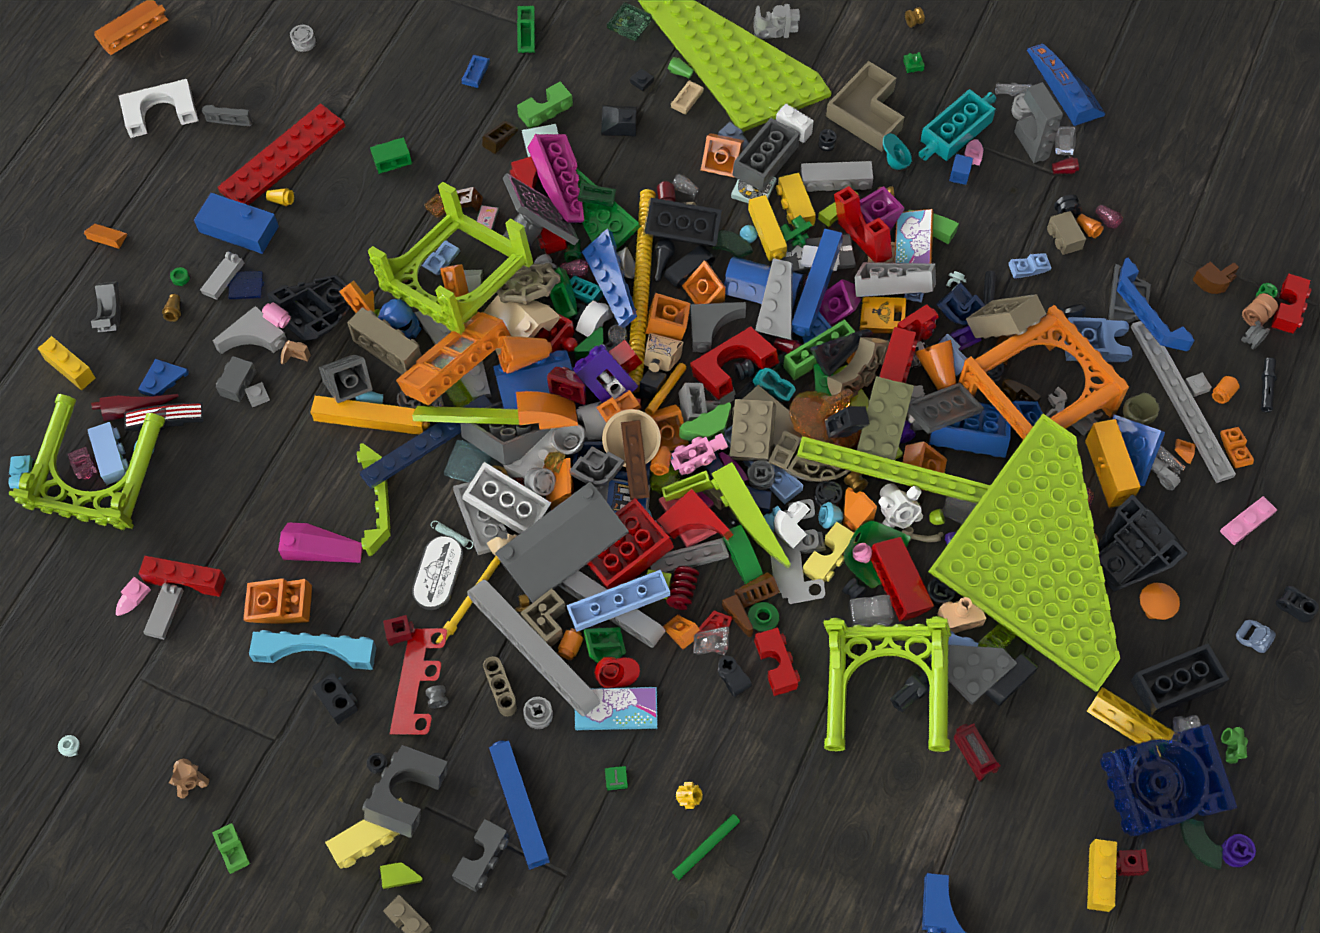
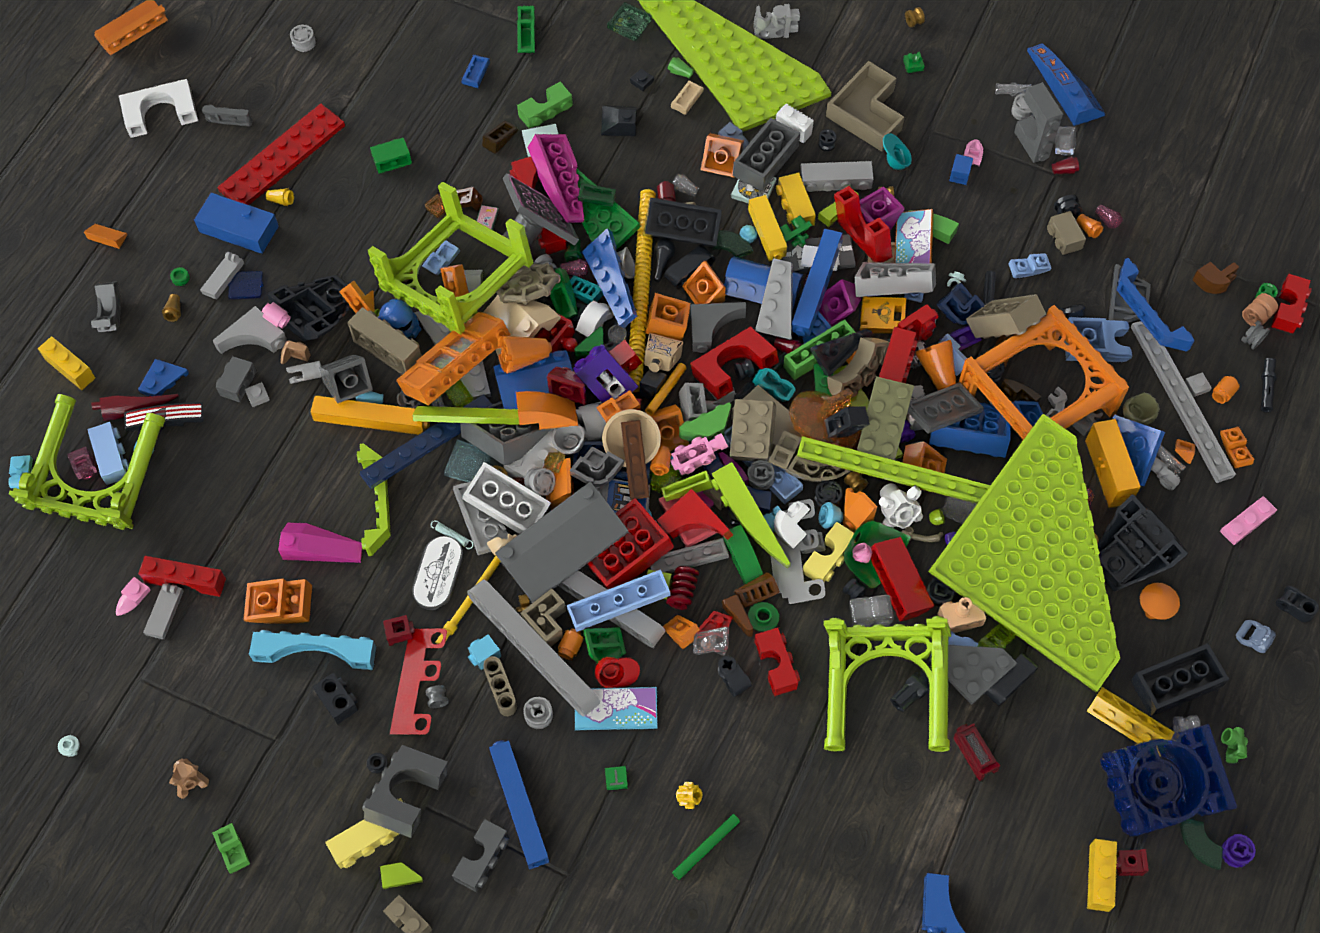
teal brick [919,89,996,161] -> none
none -> light grey hinge [286,361,321,384]
none -> medium azure brick [468,635,501,670]

